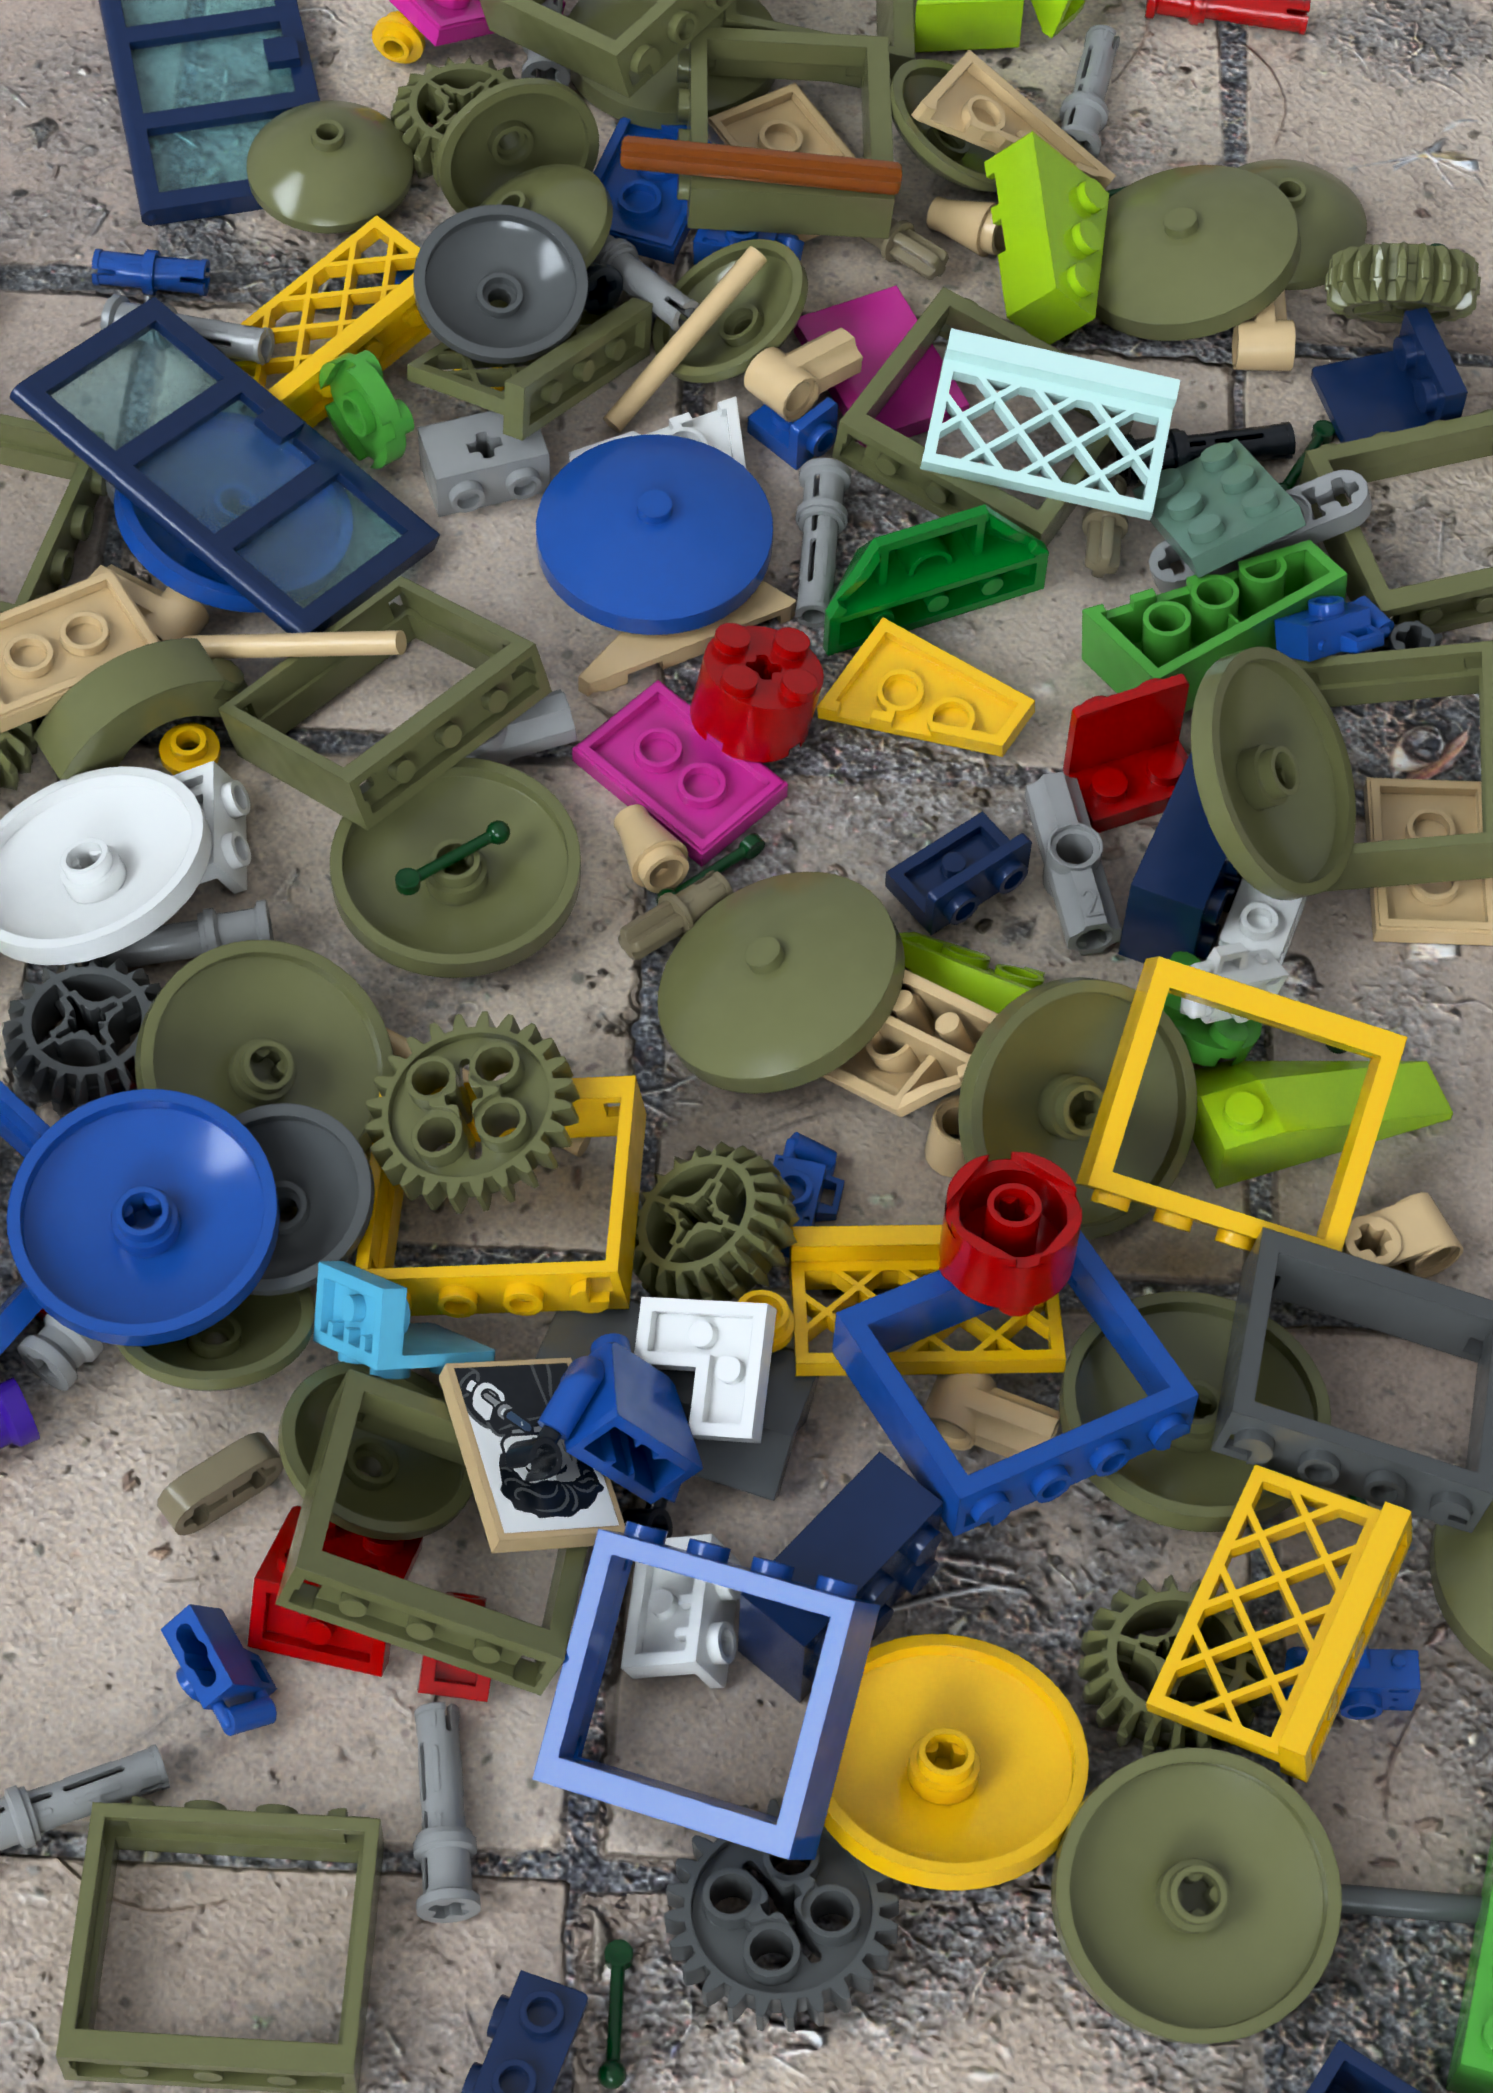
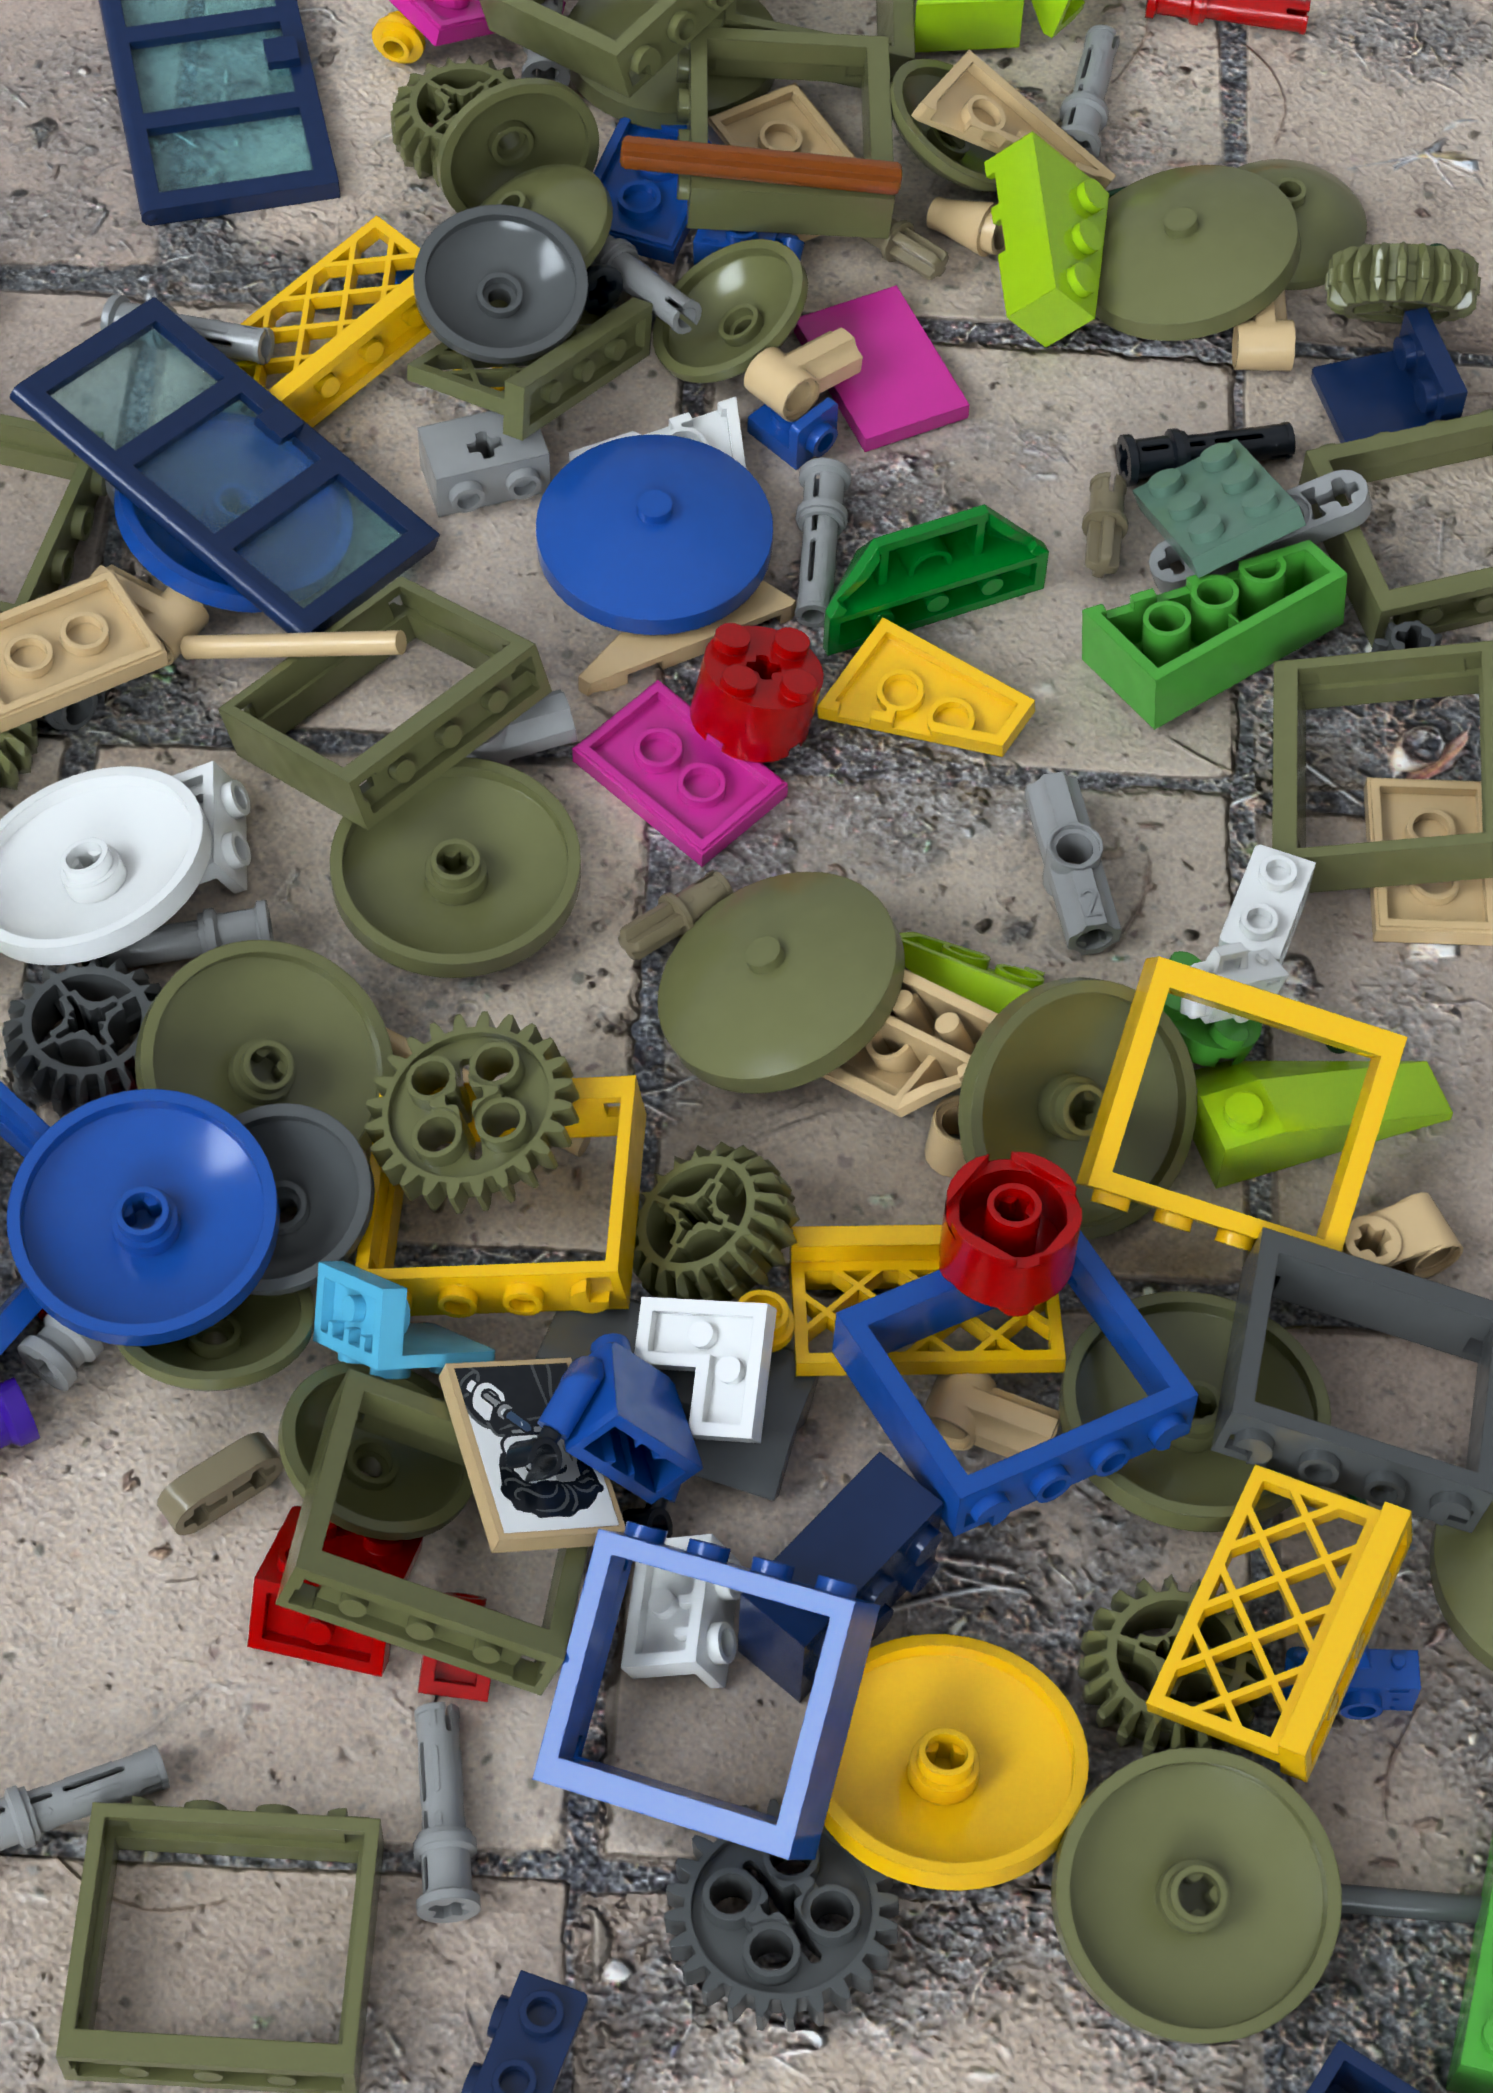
olive arch [34,638,248,780] -> none
blue pin [92,249,211,296] -> none
yellow plate [159,723,221,775] -> none
blue piece [160,1604,277,1736] -> none
olive dish [247,100,414,234] -> none
bright green plate [319,350,415,470] -> none
dark green hinge [395,820,510,895] -> none
dark green hinge [597,1939,633,2089] -> none
tan bar [603,246,767,433] -> none
tan cone [614,804,689,893] -> none
dark green hinge [656,833,765,905] -> none
blue piece [773,1132,845,1258] -> none
olive window [832,286,1134,547] -> none
dark blue bracket [885,811,1032,935] -> none
light aqua fence [920,328,1180,521] -> none
red bracket [1063,674,1189,833] -> none
dark blue brick [1118,752,1241,963] -> none
olive dish [1191,647,1356,901] -> none
blue piece [1274,596,1394,662] -> none
dark green hinge [1279,420,1335,491] -> none

